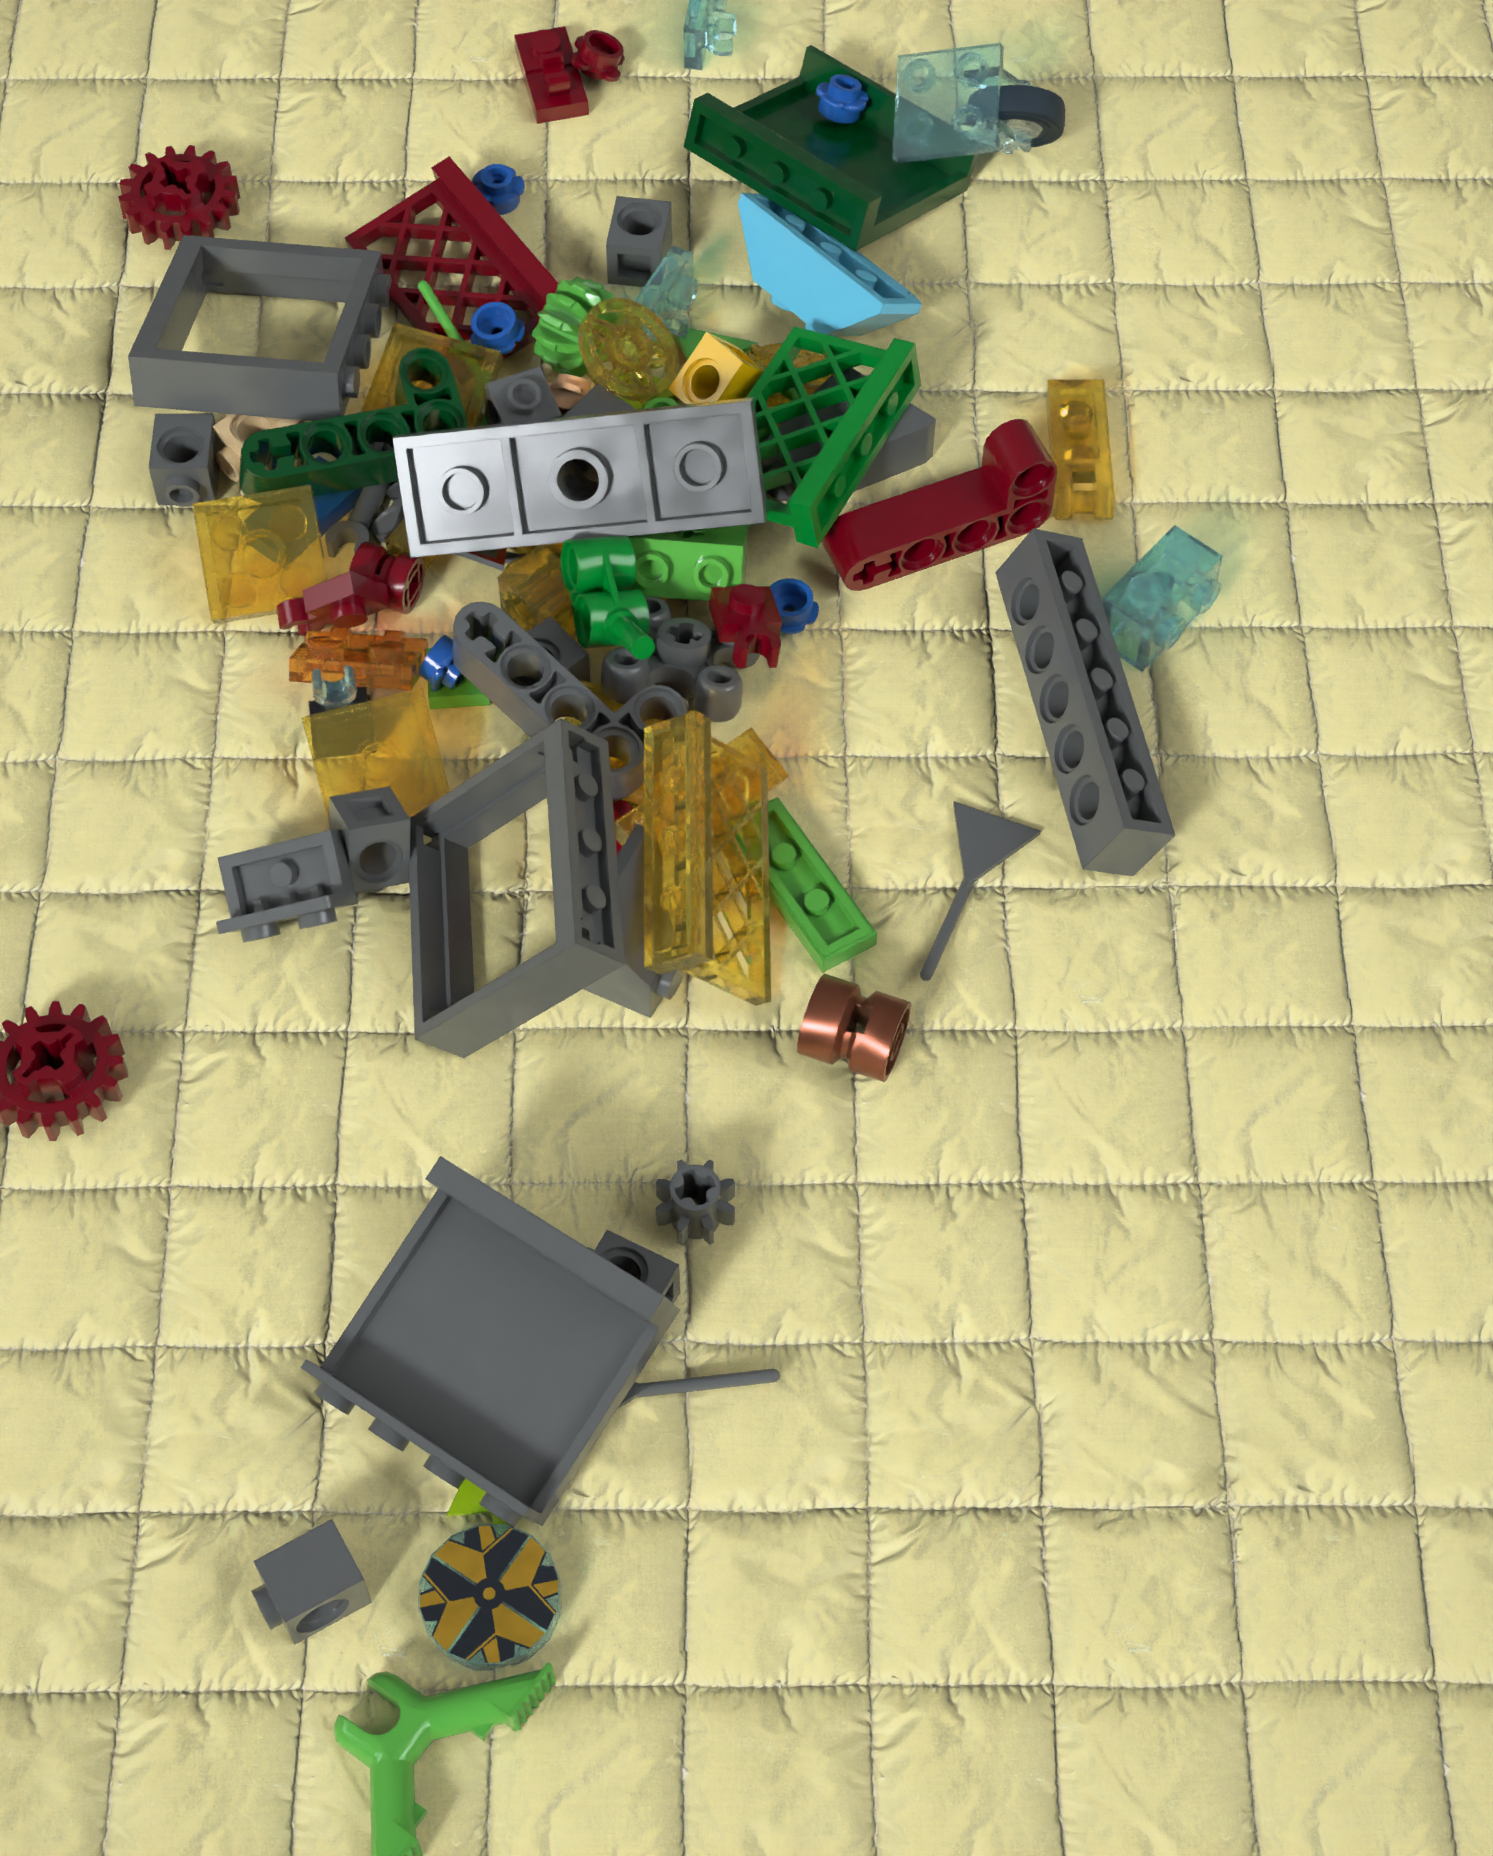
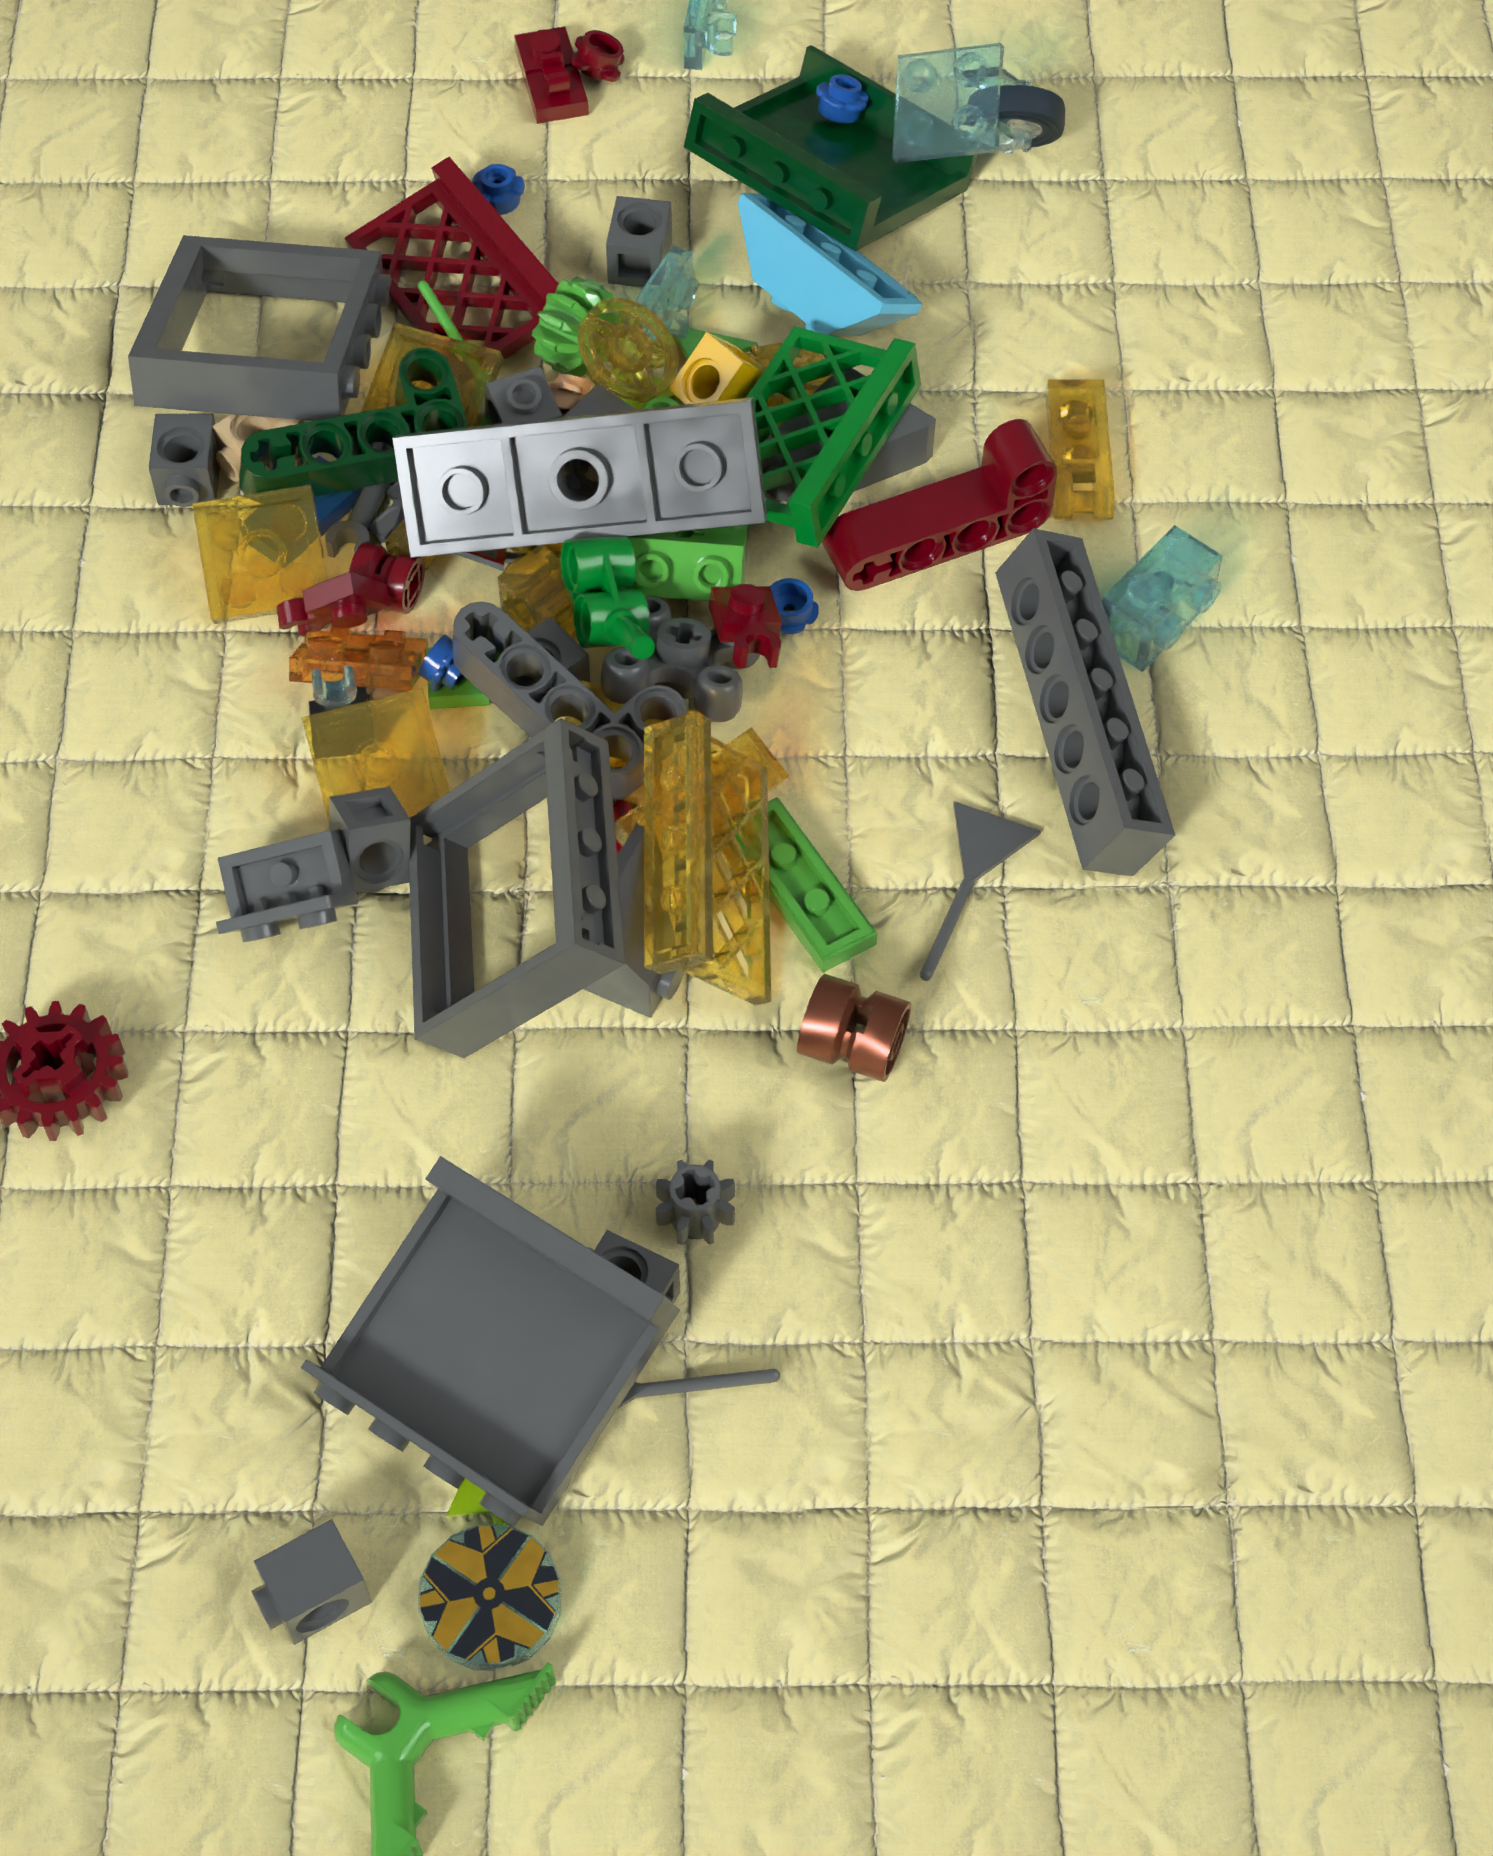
dark red gear [118,145,241,250] -> none
blue plate [470,302,525,356] -> none

